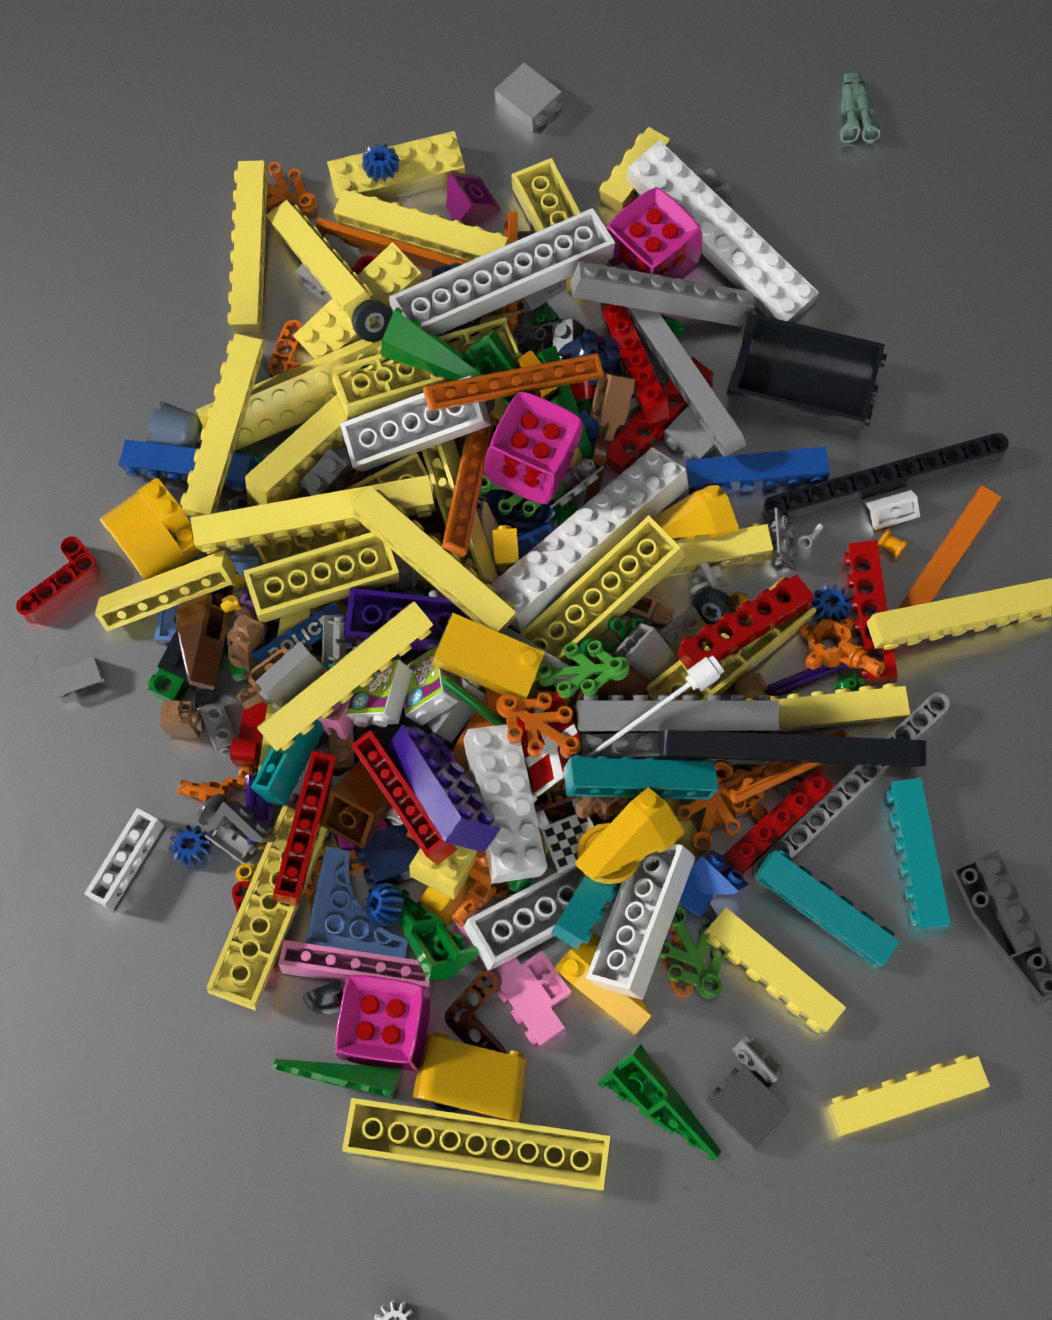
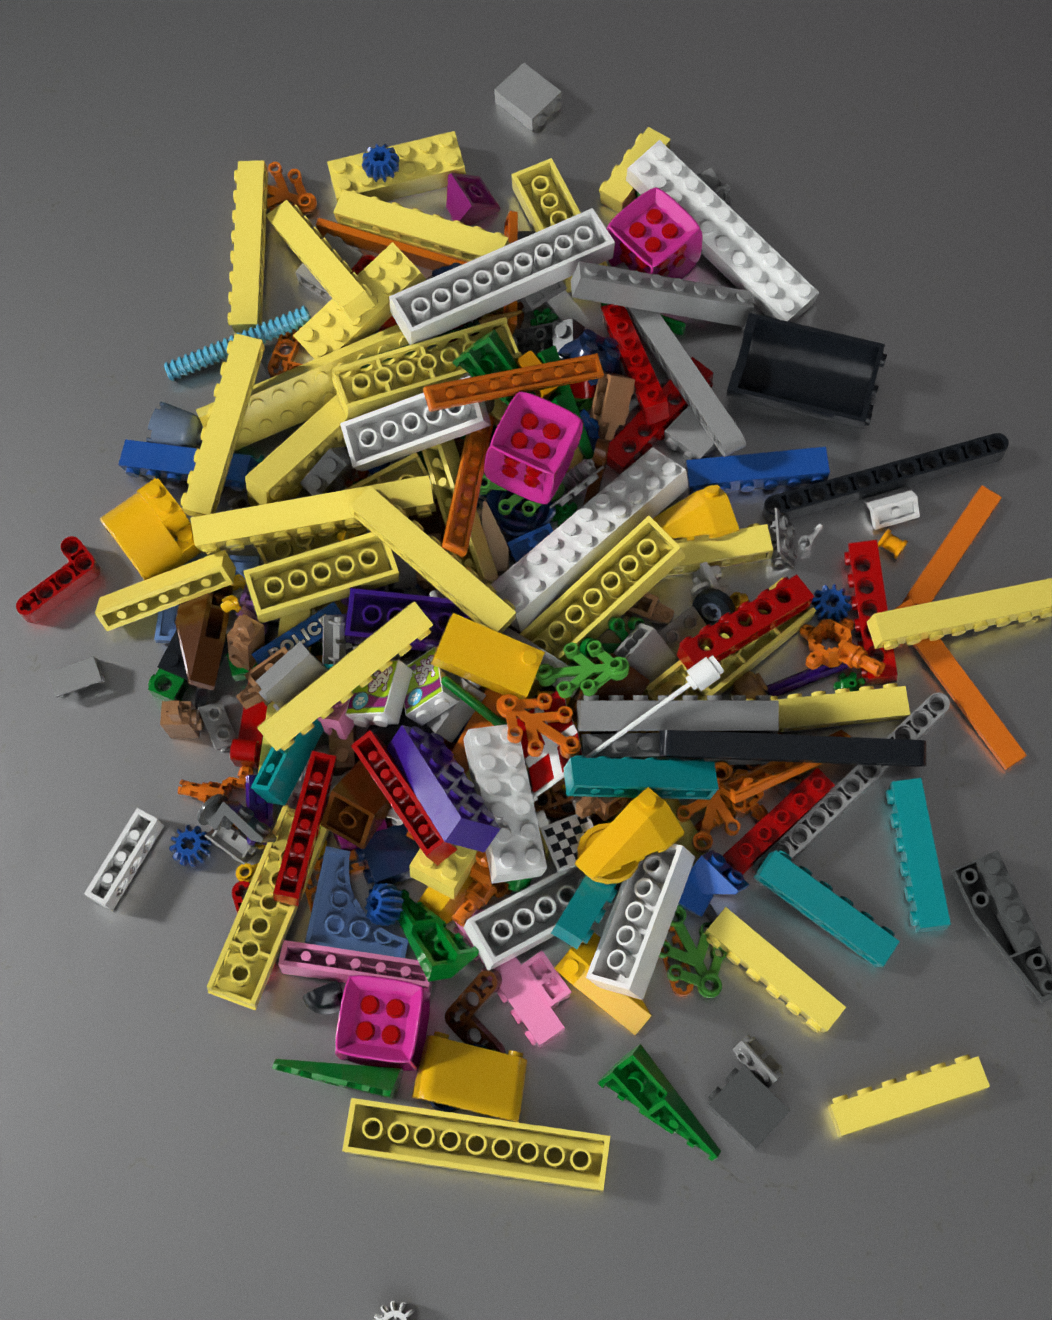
black bush [352,300,392,342] -> none
green wedge [381,307,482,380] -> none
yellow slope [492,525,519,569] -> none
sand green piece [839,73,881,143] -> none
none -> medium azure piece [164,305,311,381]
none -> orange tile [893,599,1027,770]

